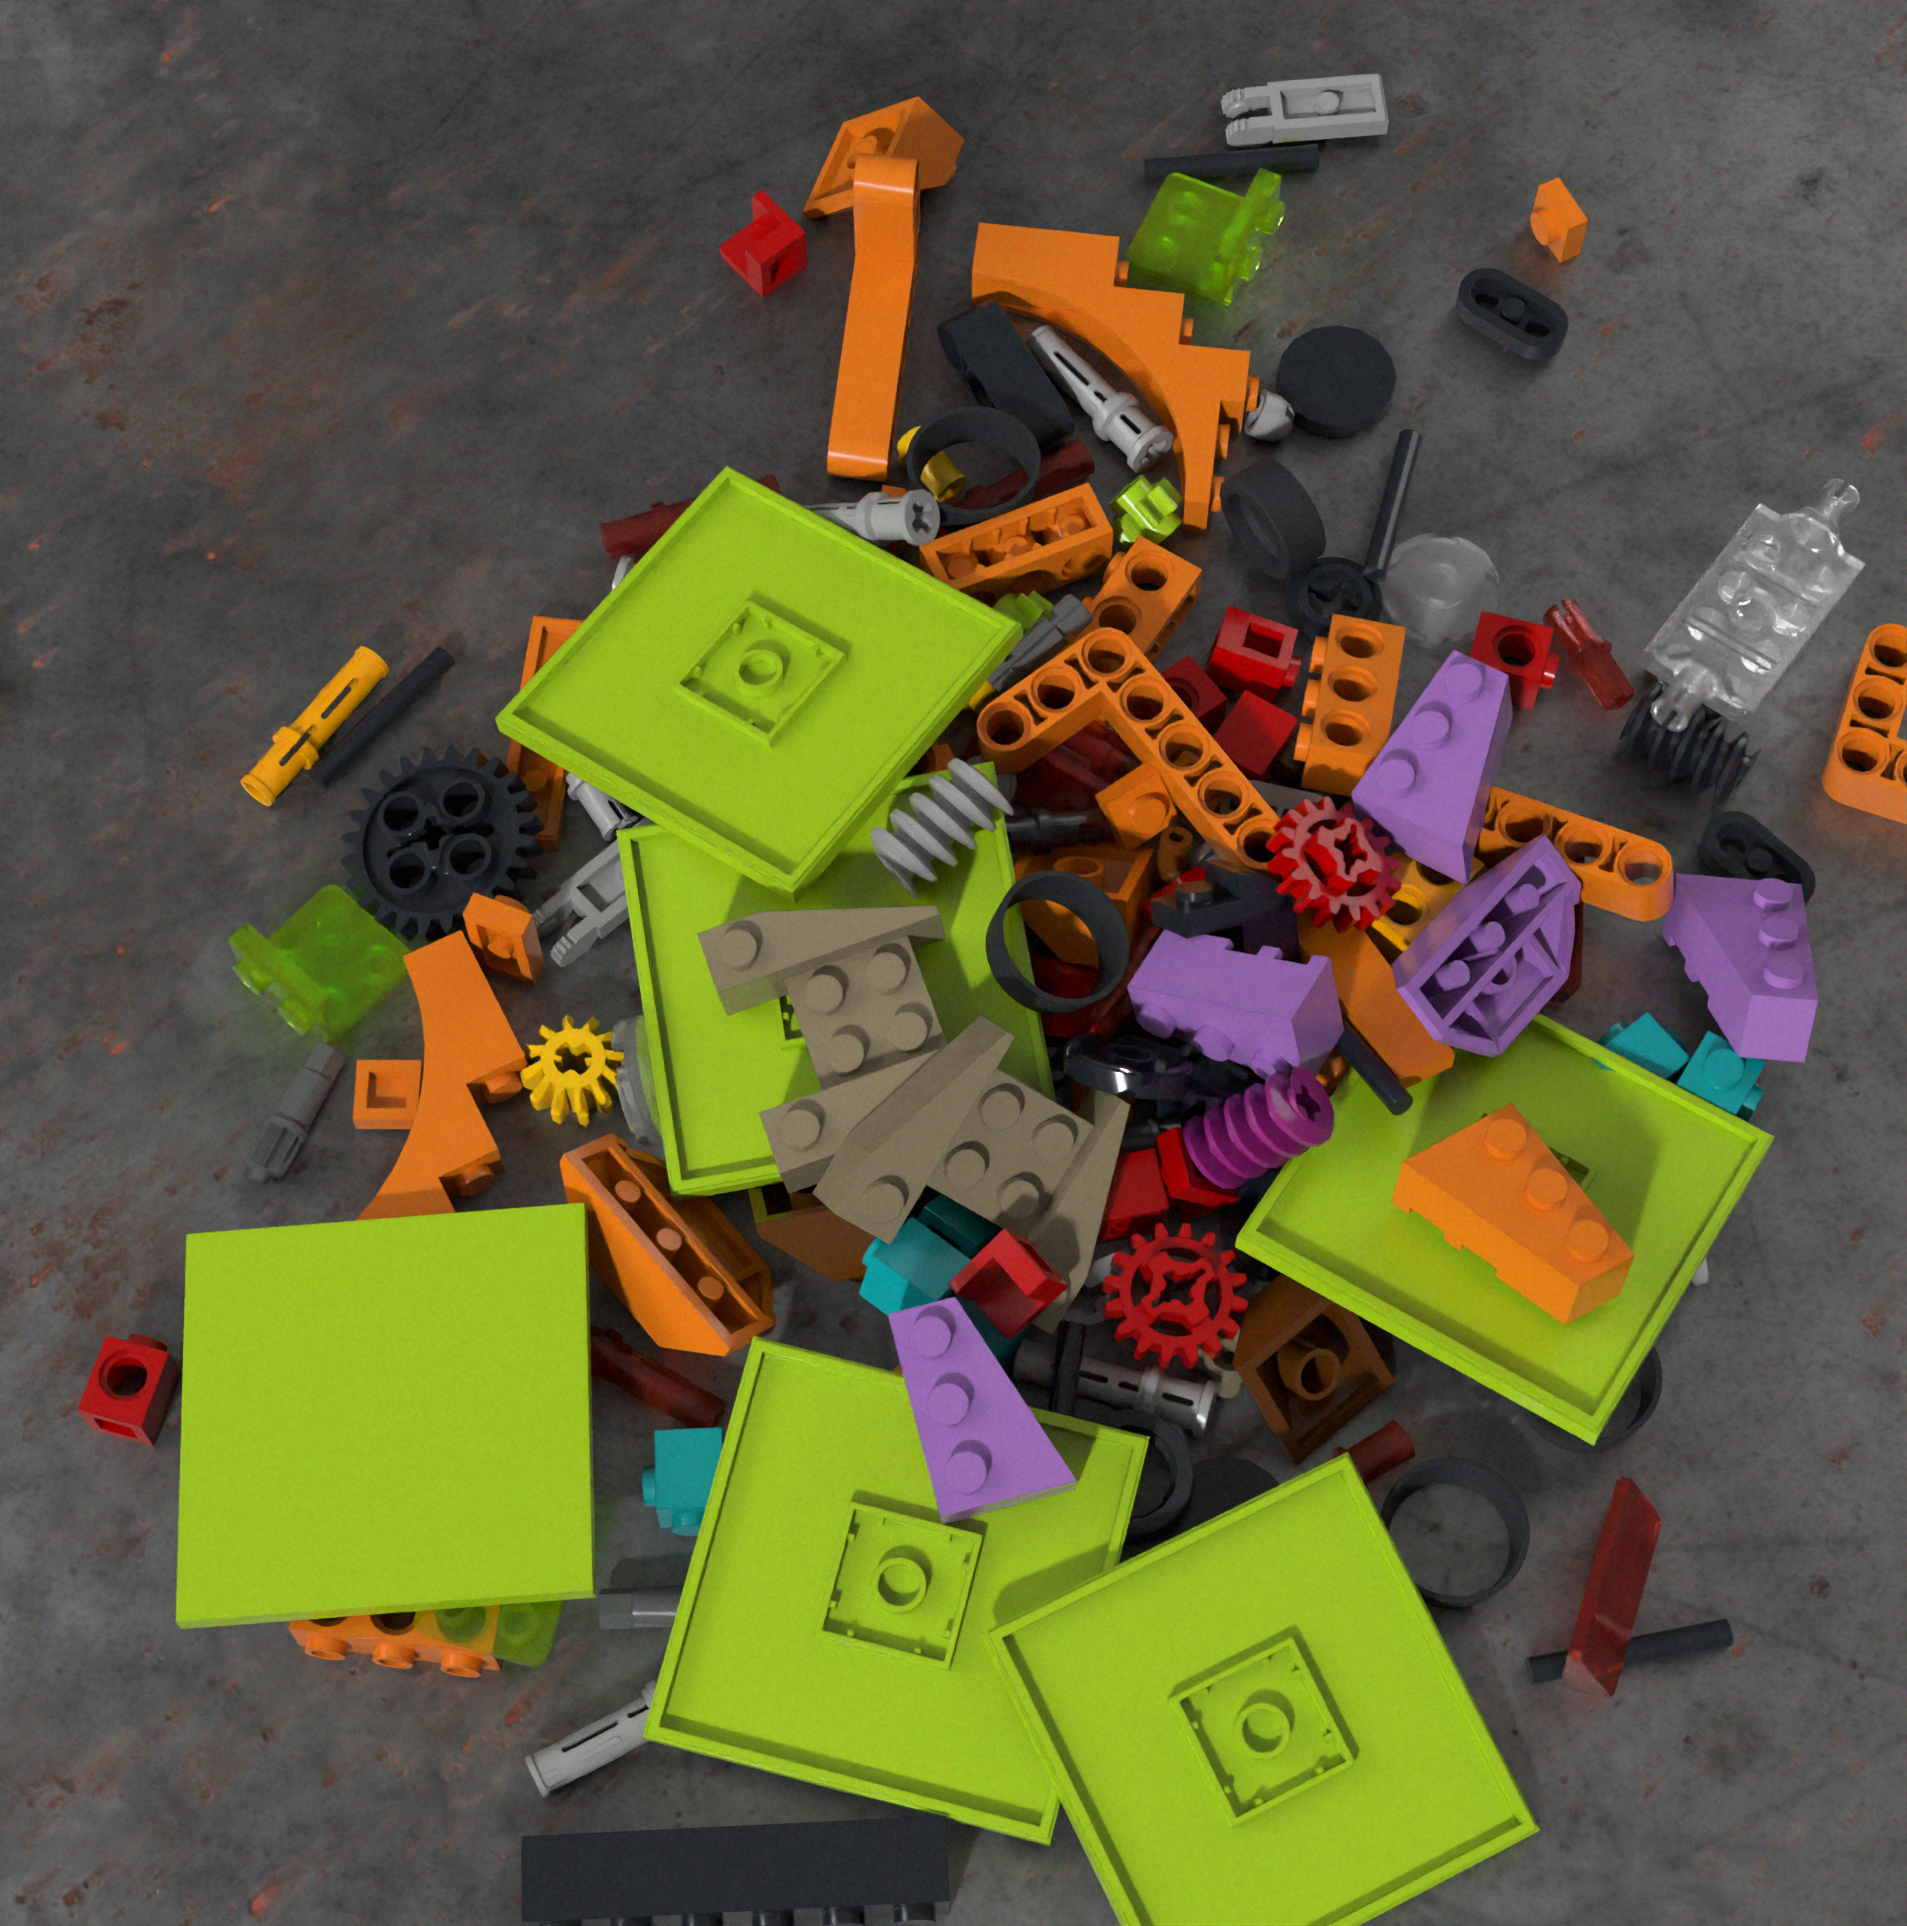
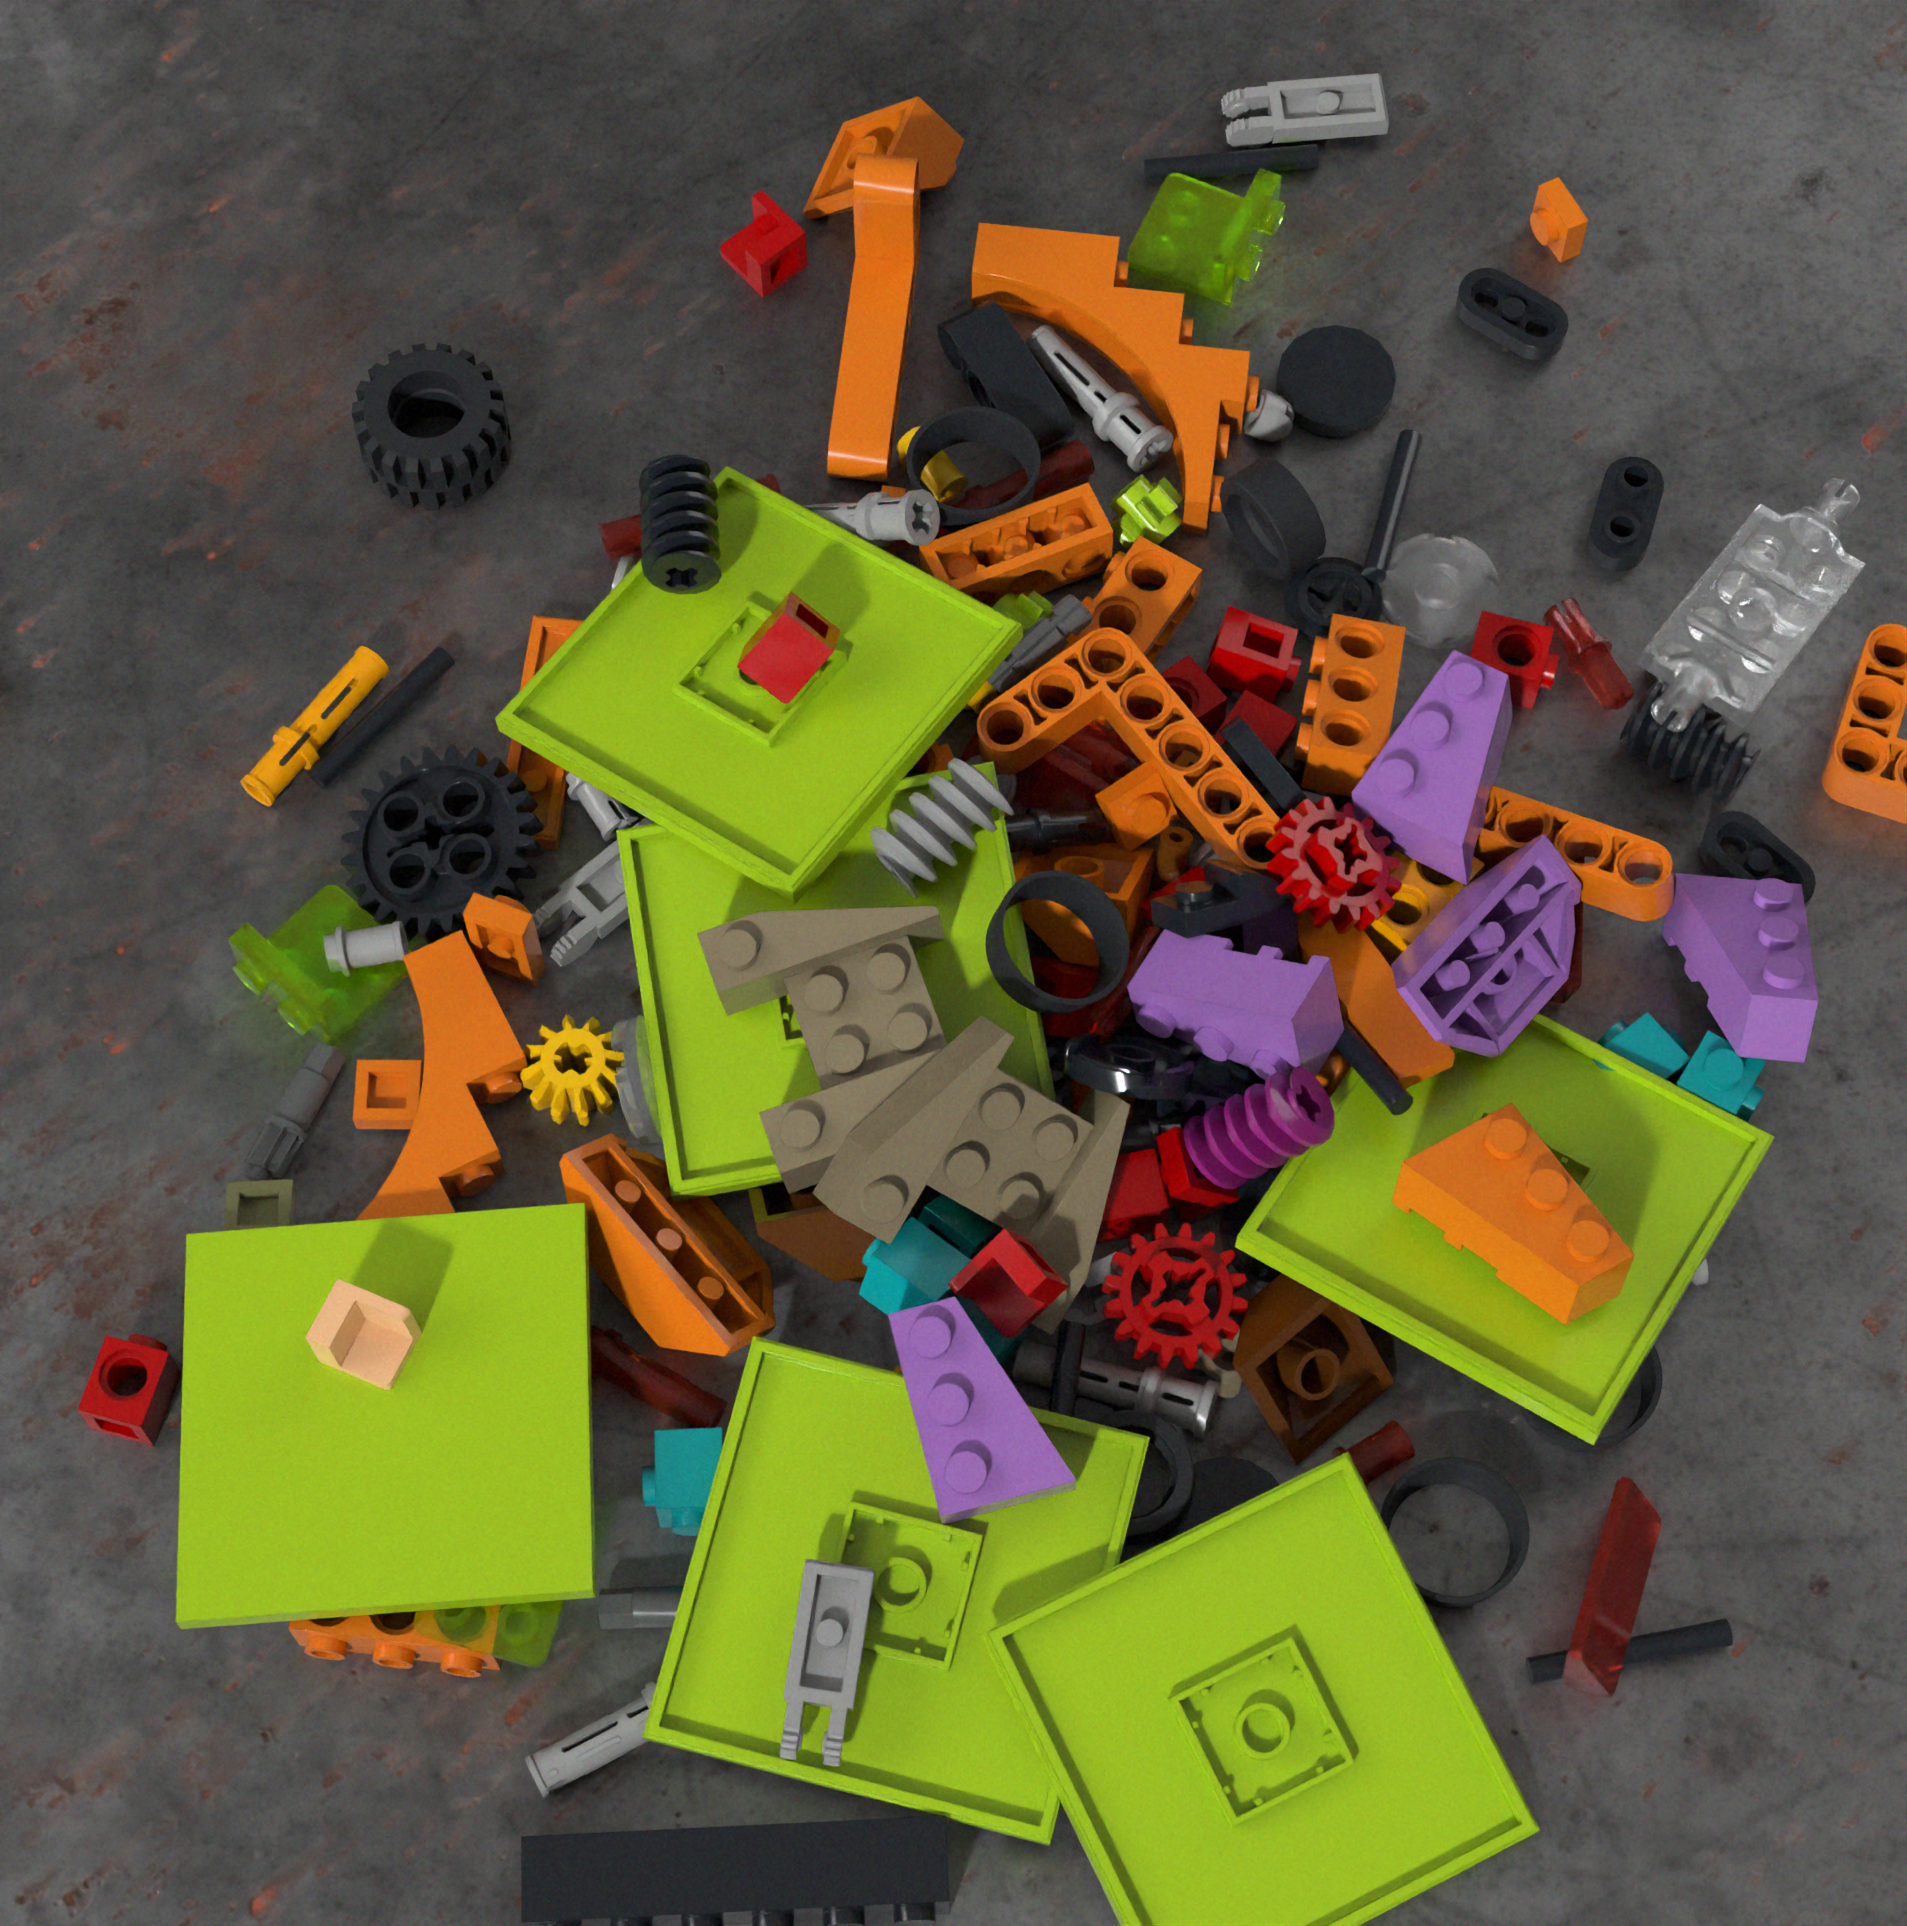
none -> olive tile [223,1179,297,1231]
none -> light nougat panel [305,1279,422,1390]
none -> light grey pin [324,921,409,977]
none -> black tyre [352,343,511,510]
none -> black piece [639,454,722,595]
none -> red panel [737,591,840,704]
none -> light grey hinge [780,1559,876,1767]
none -> black plate [1218,715,1308,819]
none -> black plate [1586,457,1664,571]

